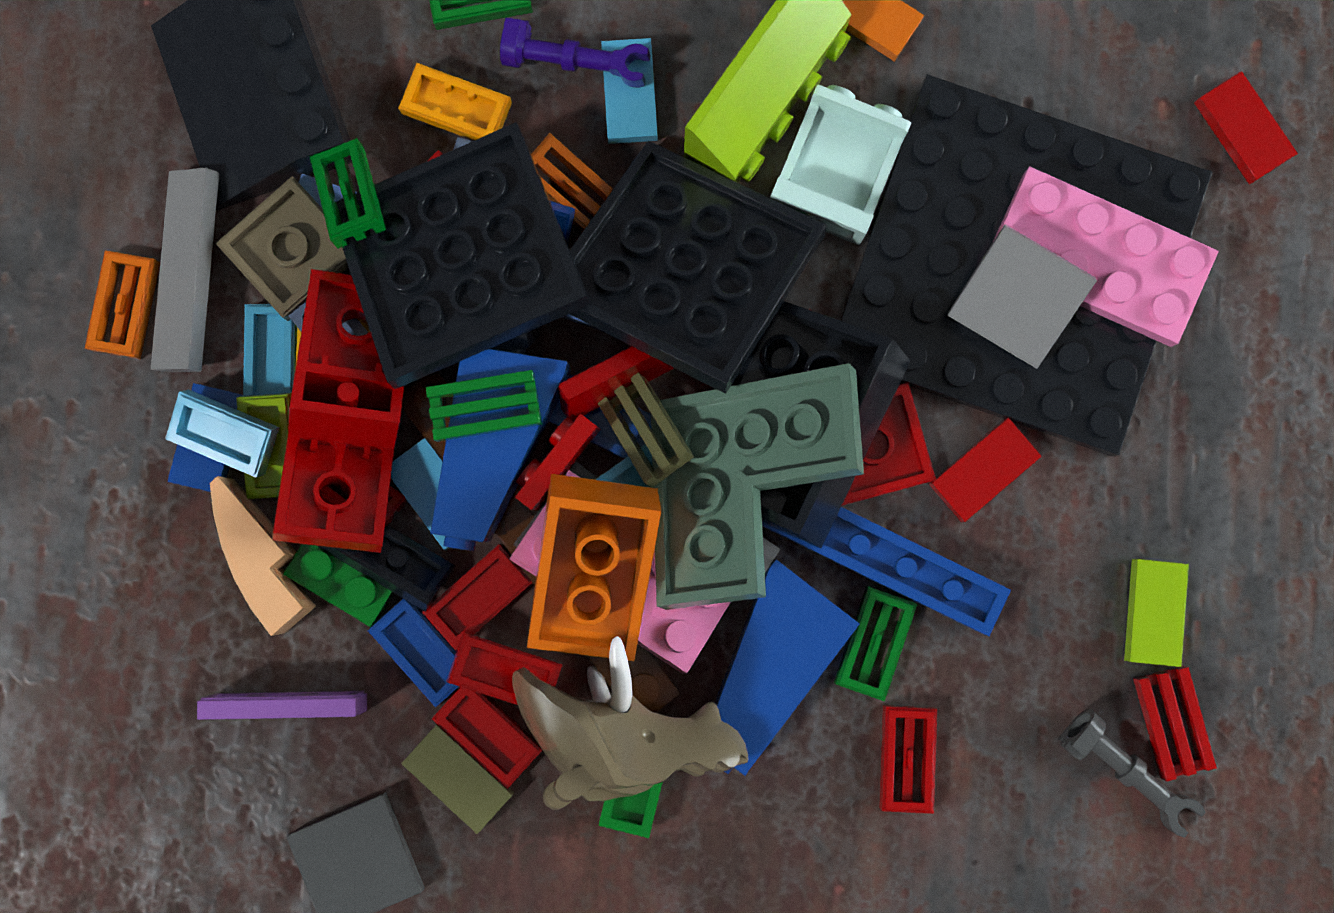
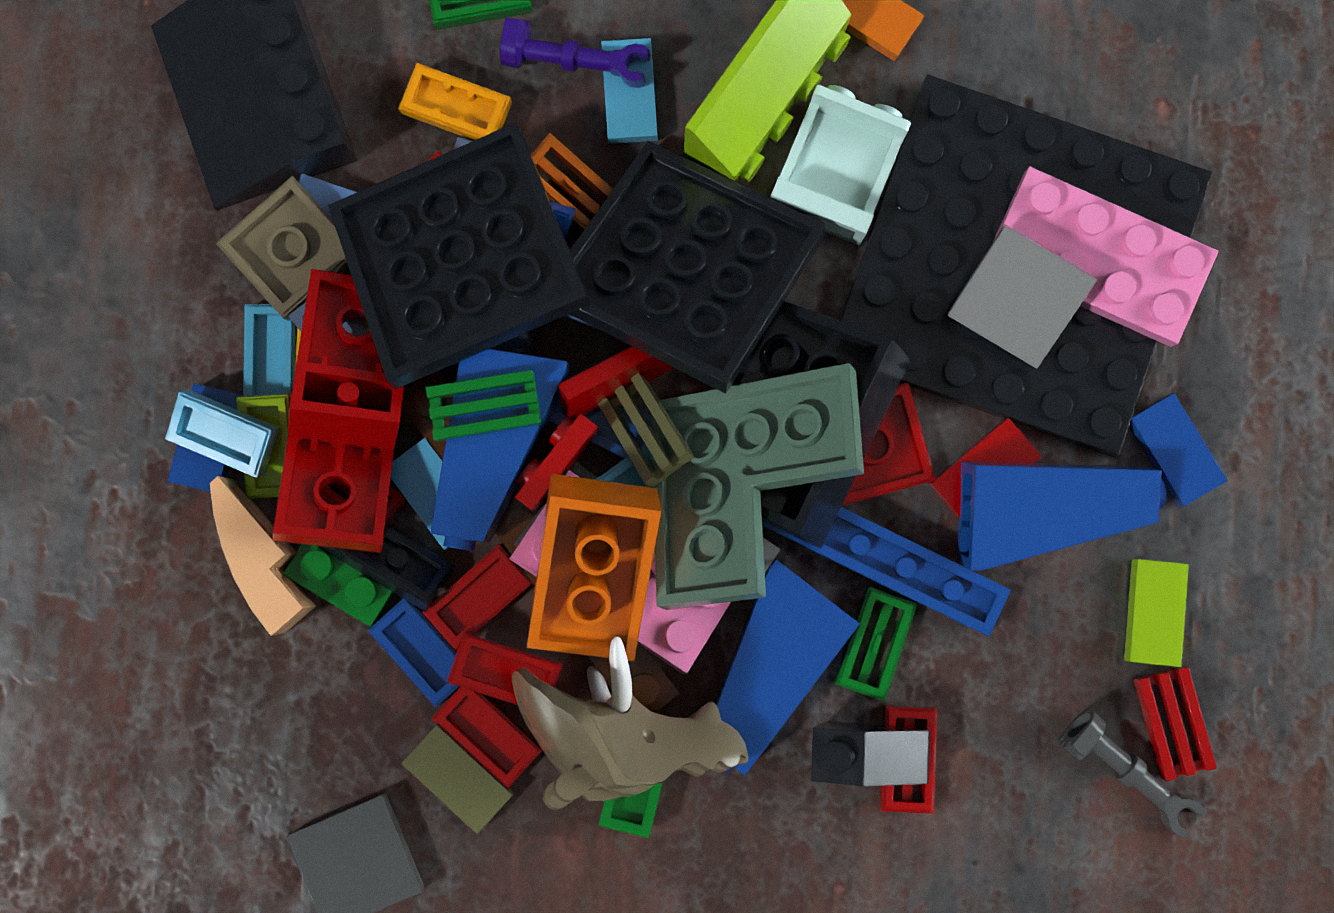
orange tile [84,250,160,360] -> none
light grey tile [150,168,219,372] -> none
medium lavender tile [197,691,367,720] -> none
green tile [310,138,386,249] -> none
red tile [1194,71,1298,185] -> none
none -> black slope [811,721,930,786]
none -> blue slope [957,461,1166,571]
none -> blue tile [1129,393,1228,507]

